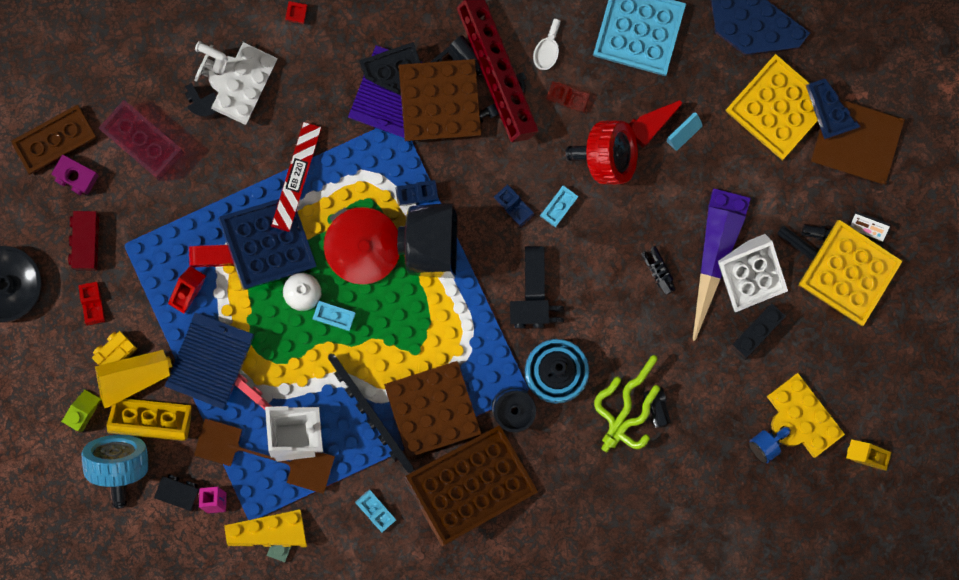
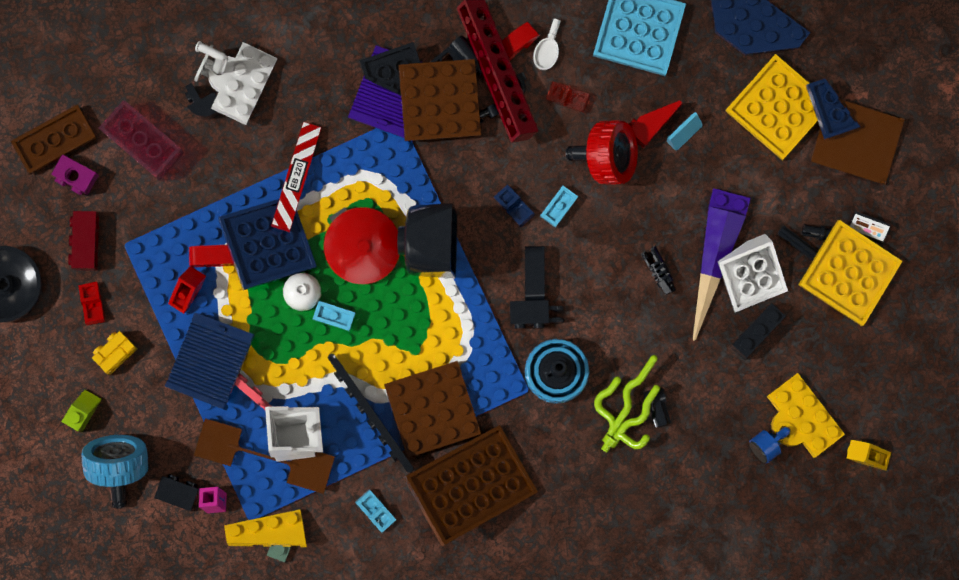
yellow slope [95,350,172,408] -> none
yellow brick [107,399,191,441] -> none
red plate [285,1,308,24] -> none
dark blue slope [395,180,438,206] -> none
black wheel [491,386,536,432] -> none
none -> red slope [502,22,540,60]

